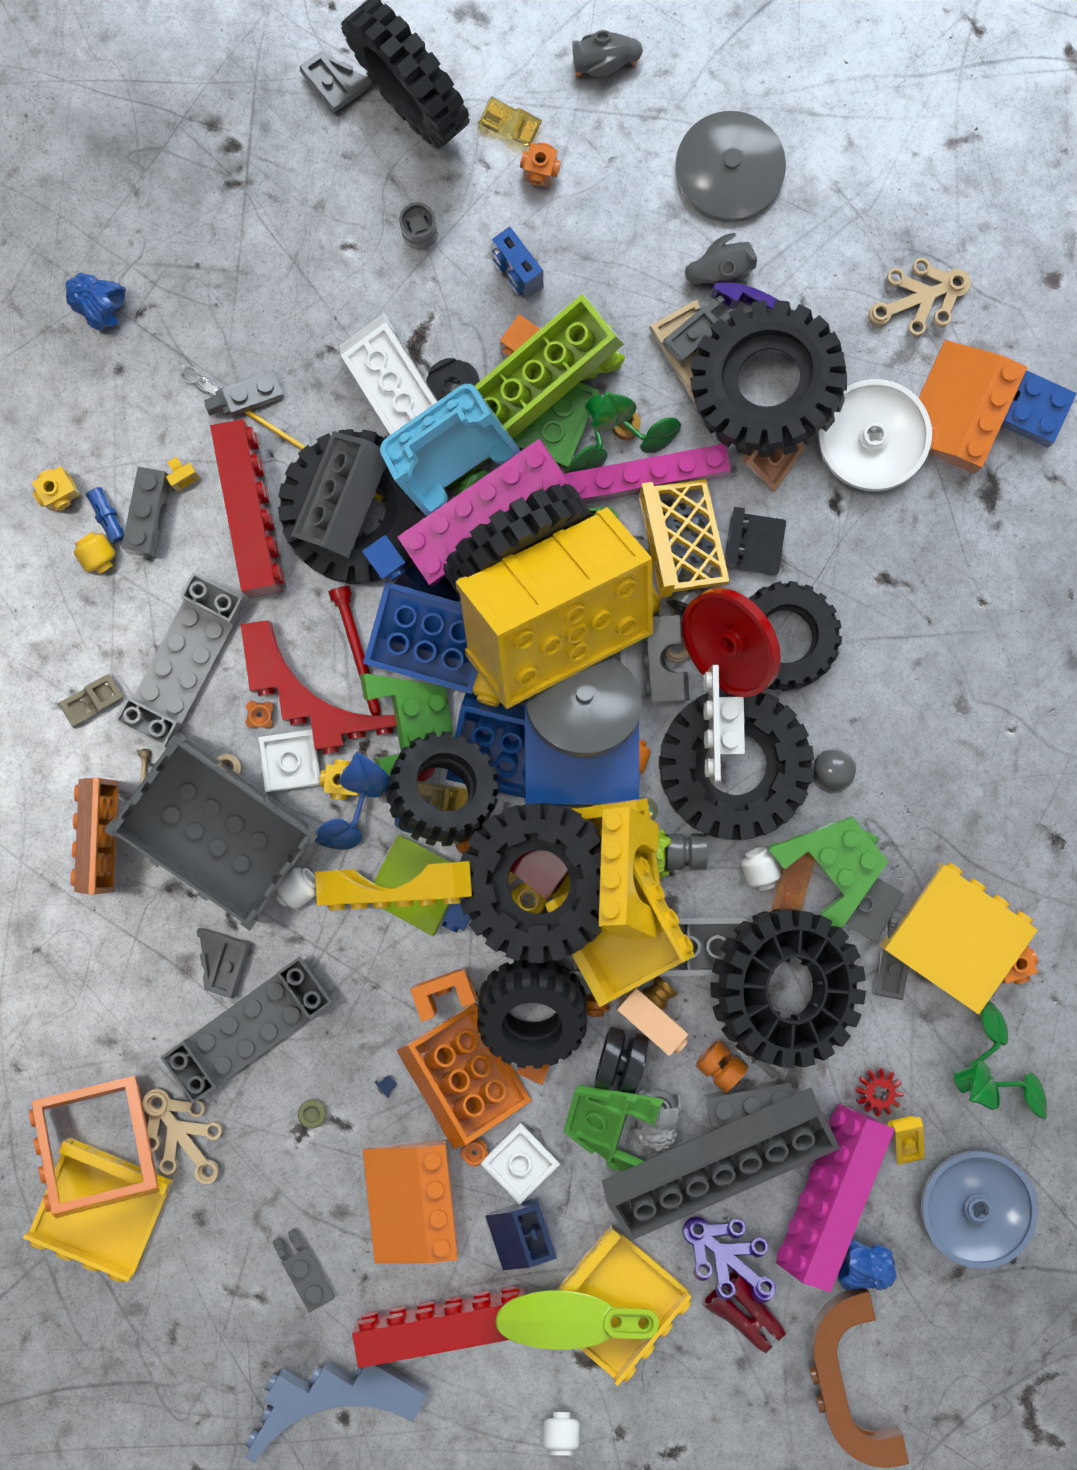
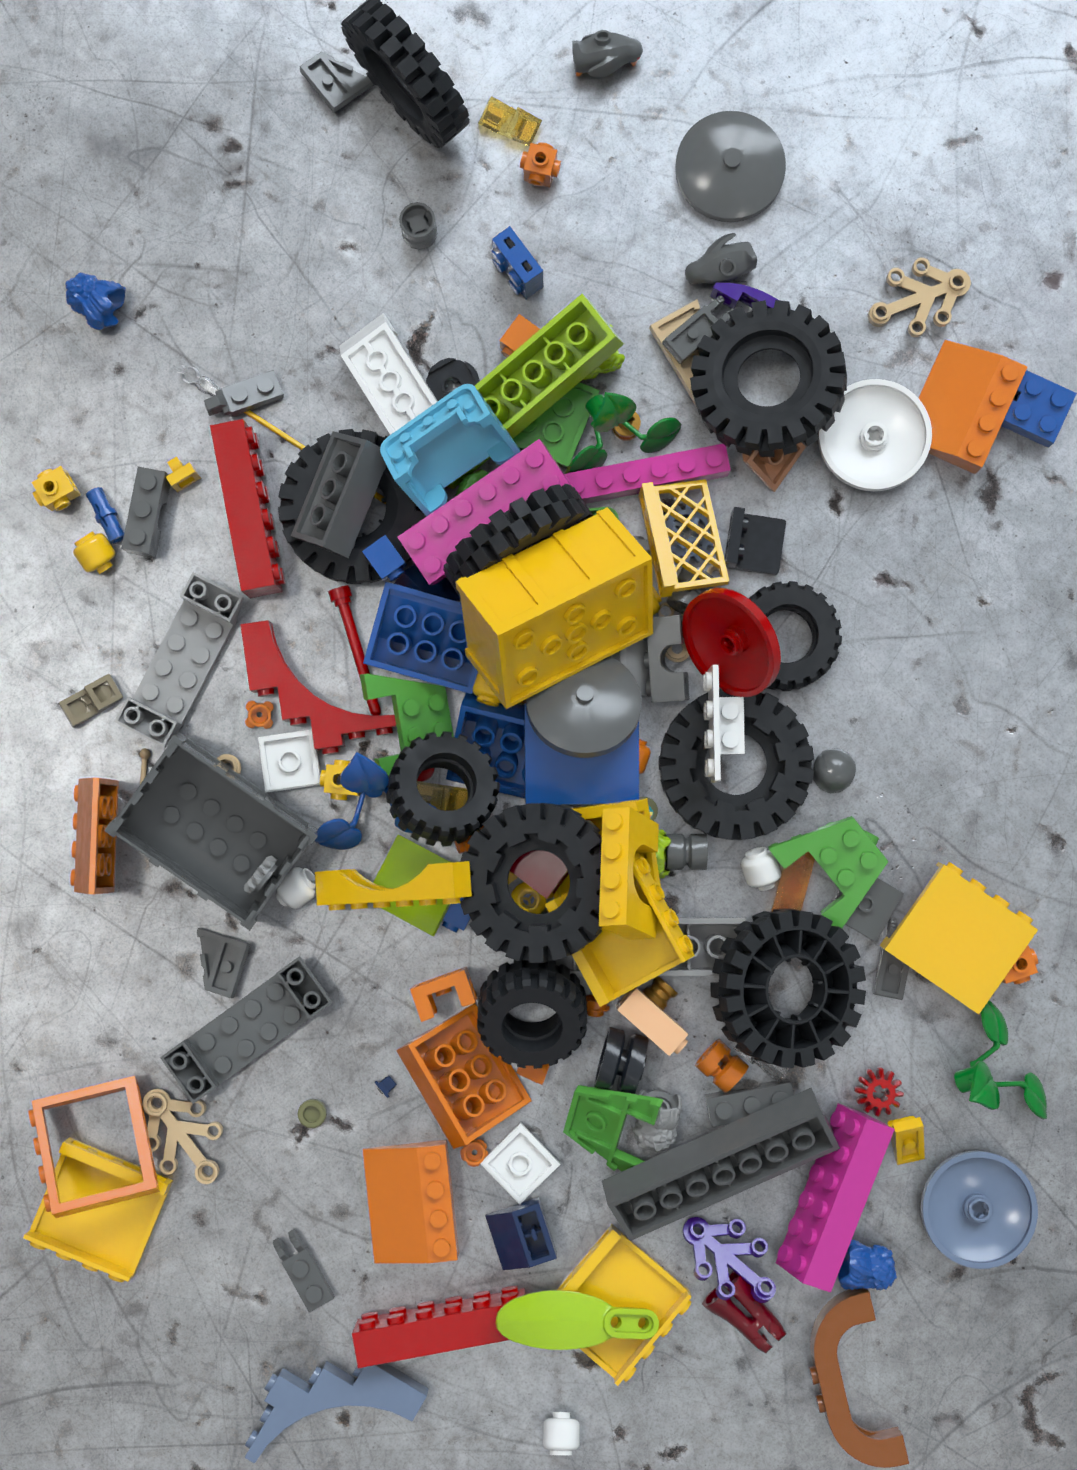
none -> light grey gear [244,855,278,895]

